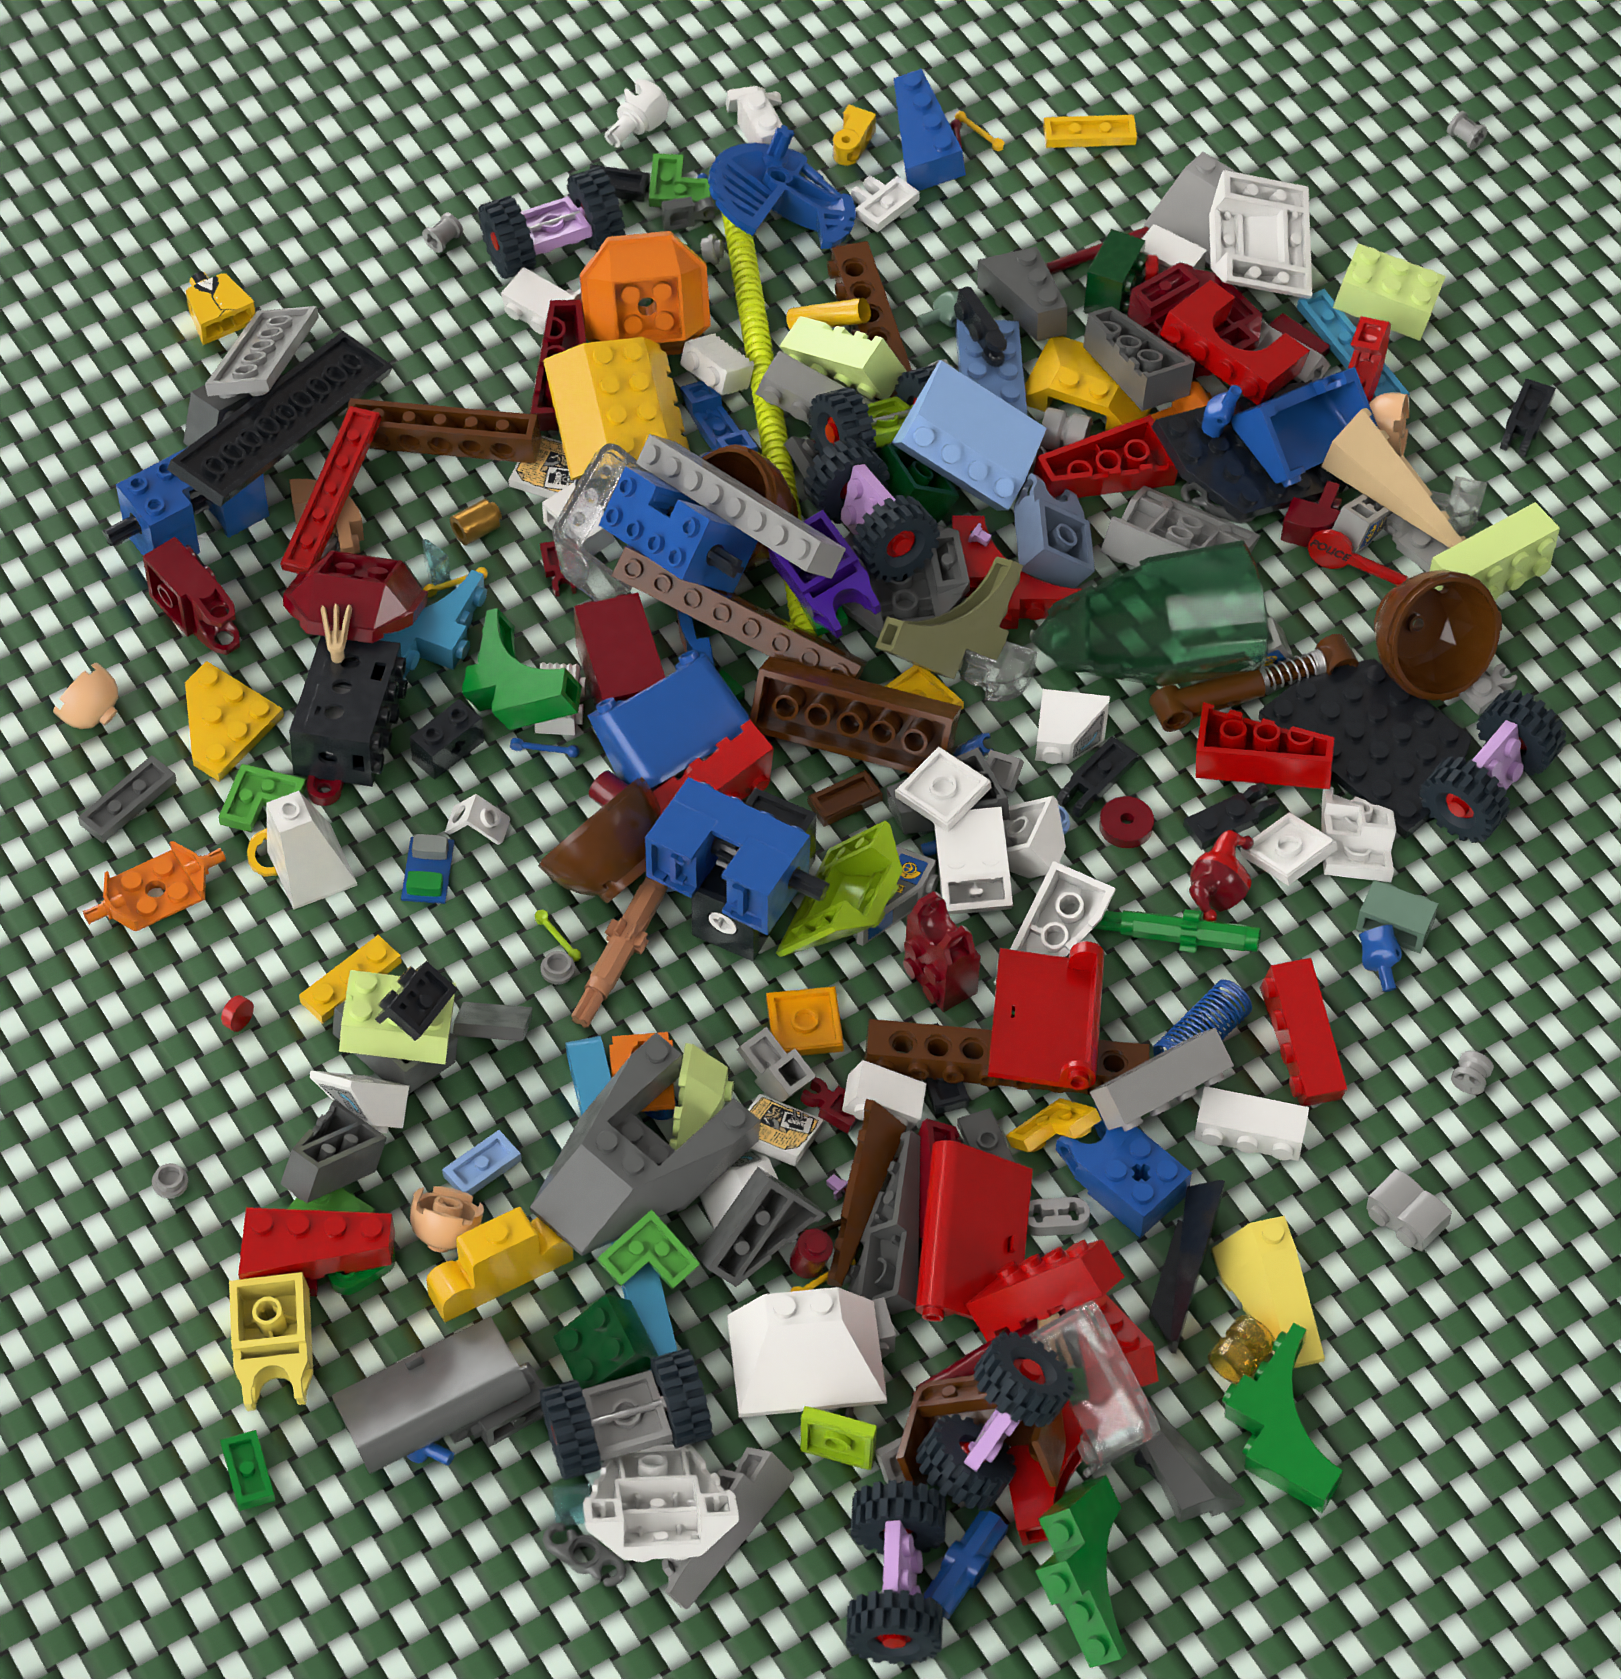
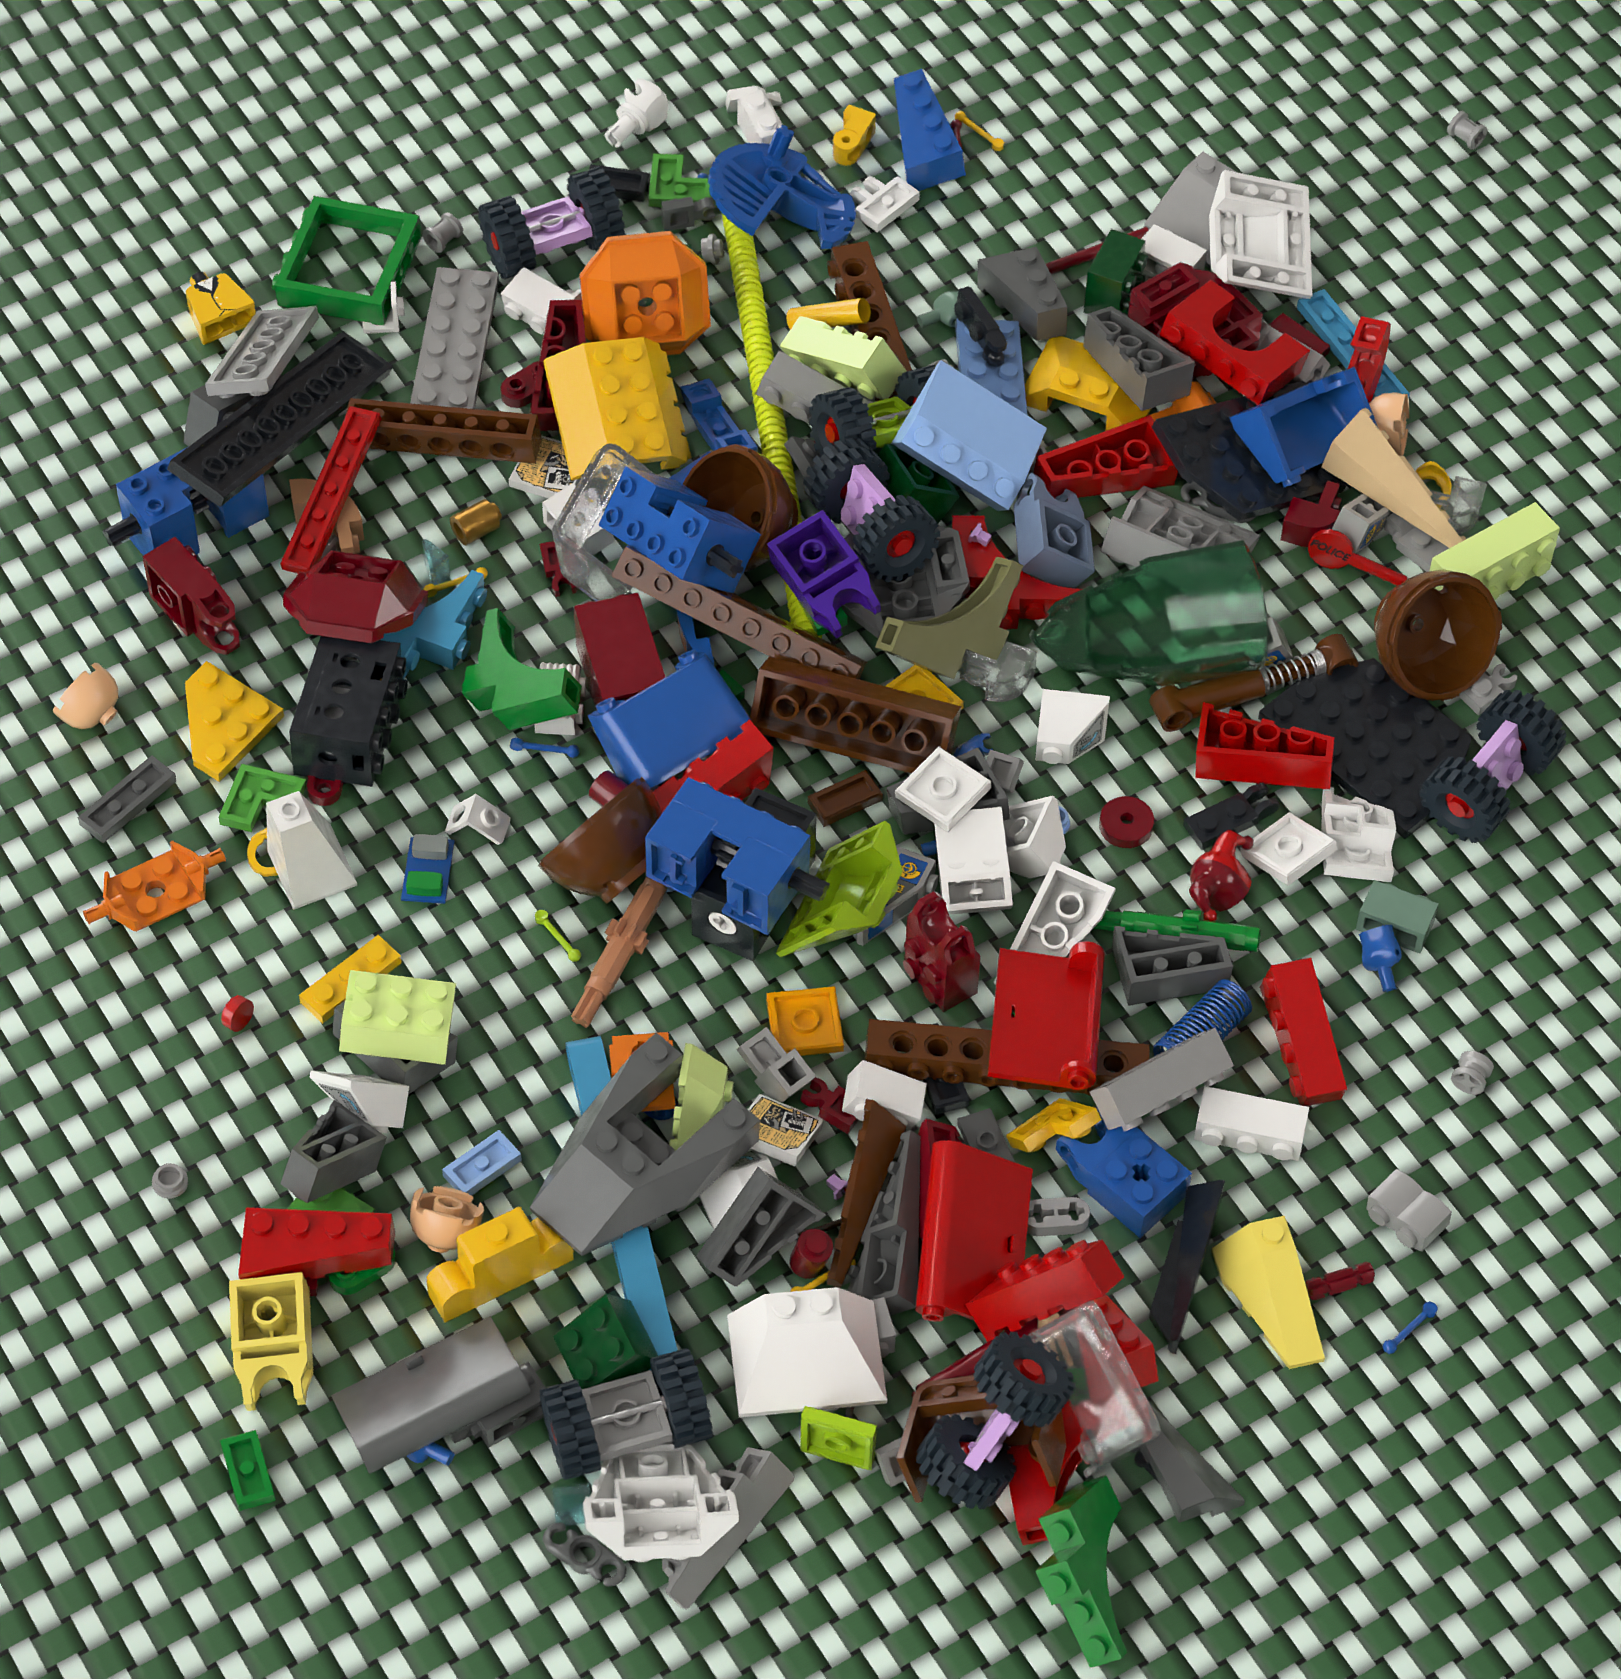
tan piece [321,604,352,663] -> none
black bracket [375,961,458,1041] -> none
black brick [410,699,484,780] -> none
dark grey tile [453,1002,533,1041] -> none
light grey plate [540,951,575,984] -> none
bright green plate [596,1210,700,1289] -> none
light grey brick [636,434,846,579] -> none
white brick [680,333,754,396] -> none
black plate [846,1480,947,1665] -> none
blue piece [924,1510,1008,1619] -> none
light grey wheel [1040,407,1092,450] -> none
yellow plate [1043,115,1137,148] -> none
black hinge [1056,736,1139,818] -> none
red tile [1145,255,1159,281] -> none
blue piece [1202,385,1242,438] -> none
clear yellow wheel [1207,1315,1275,1385] -> none
green arch [1222,1323,1343,1513] -> none
yellowish green piece [1333,243,1446,341] -> none
black hinge [1500,378,1556,457] -> none
none -> green window [272,196,422,326]
none -> white bracket [363,281,404,334]
none -> light grey plate [410,267,499,409]
none -> dark red plate [501,361,538,408]
none -> dark grey wedge [1112,926,1233,1006]
none -> dark red axle [1305,1262,1375,1300]
none -> blue hinge [1383,1302,1438,1354]
none -> yellow piece [1416,461,1452,508]

